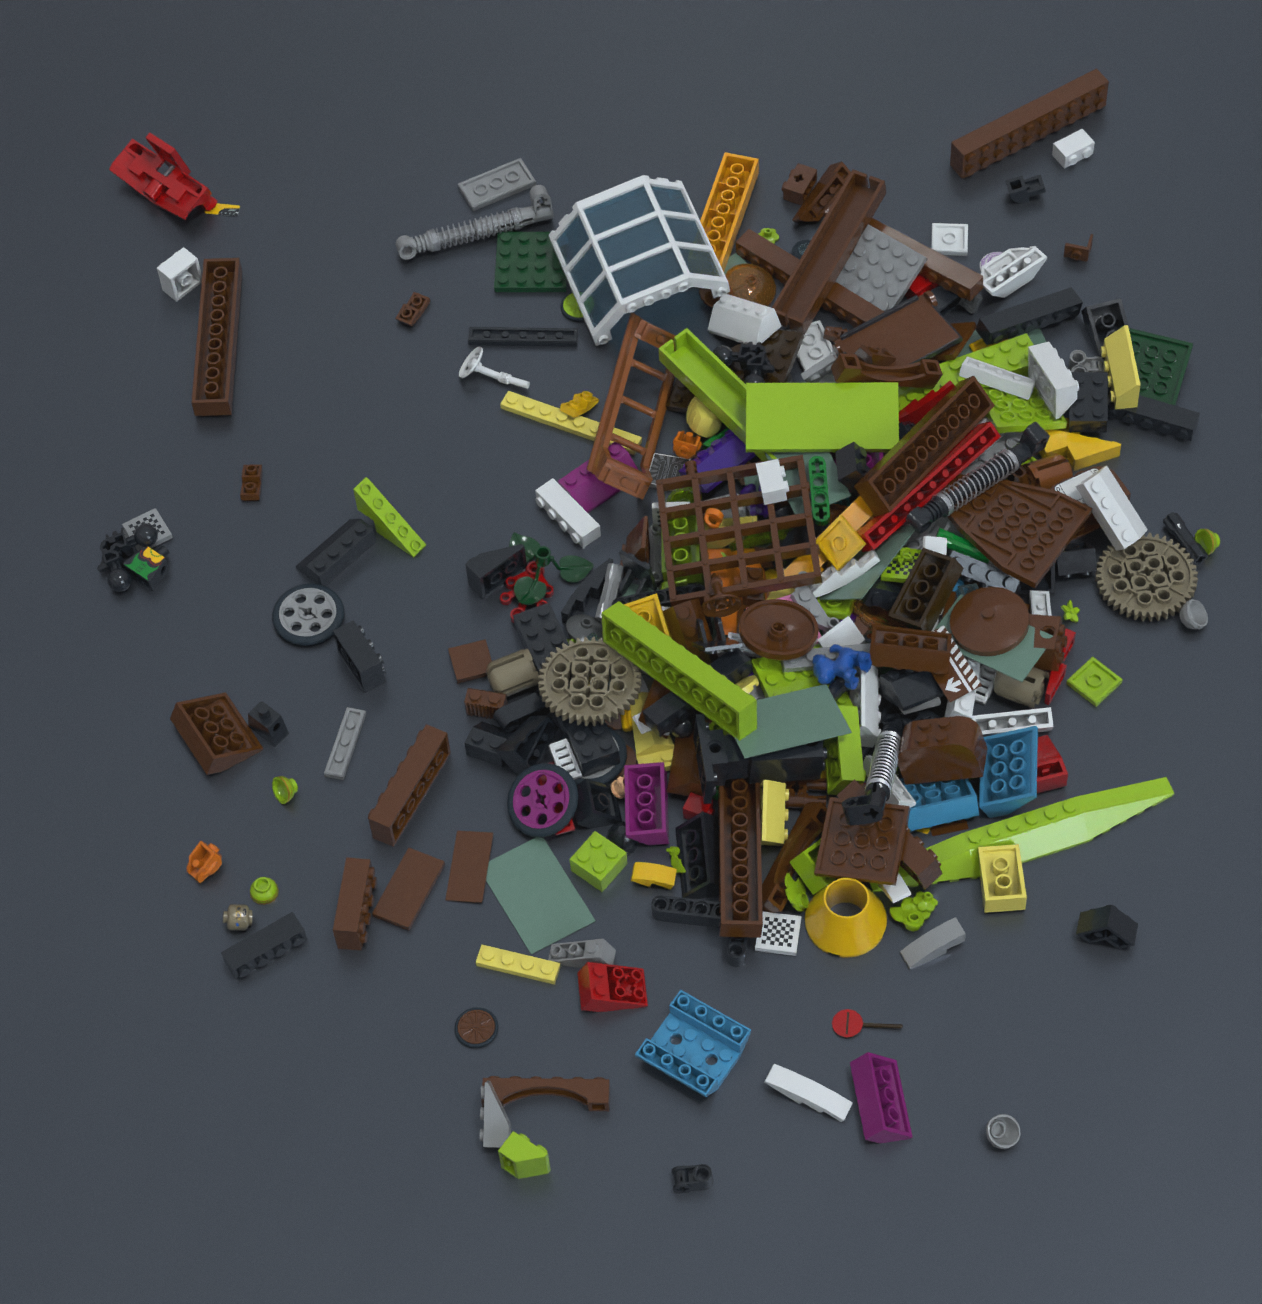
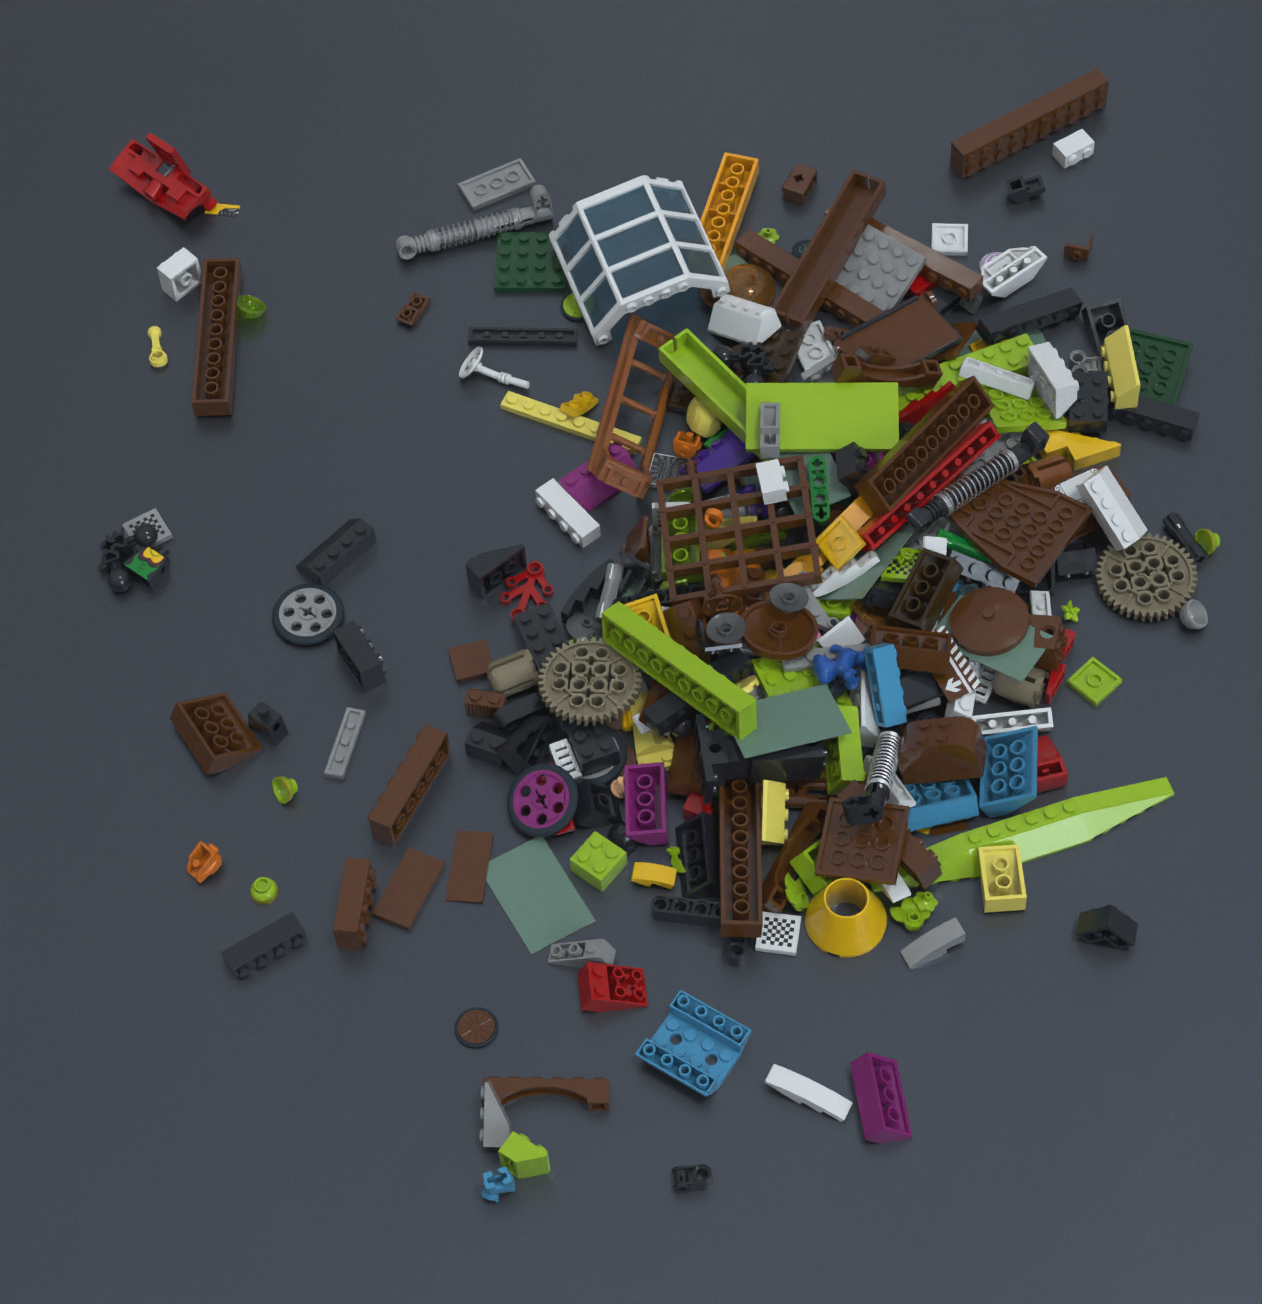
dark tan head [223,904,252,931] -> none
reddish brown slope [240,464,262,500] -> none
lime slope [353,477,426,558] -> none
light yellow plate [476,945,561,985] -> none
dark green plant [509,532,594,605] -> none
reddish brown wedge [792,161,851,222] -> none
red piece [832,1009,903,1038] -> none
light grey piece [986,1114,1021,1149] -> none
none -> light yellow piece [147,326,168,367]
none -> clear neon green piece [237,295,267,319]
none -> dark azure animal [481,1167,515,1203]
none -> dark grey dish [706,613,746,644]
none -> light grey slope [760,403,780,458]
none -> dark grey dish [769,583,809,612]
none -> dark azure brick [863,643,907,728]

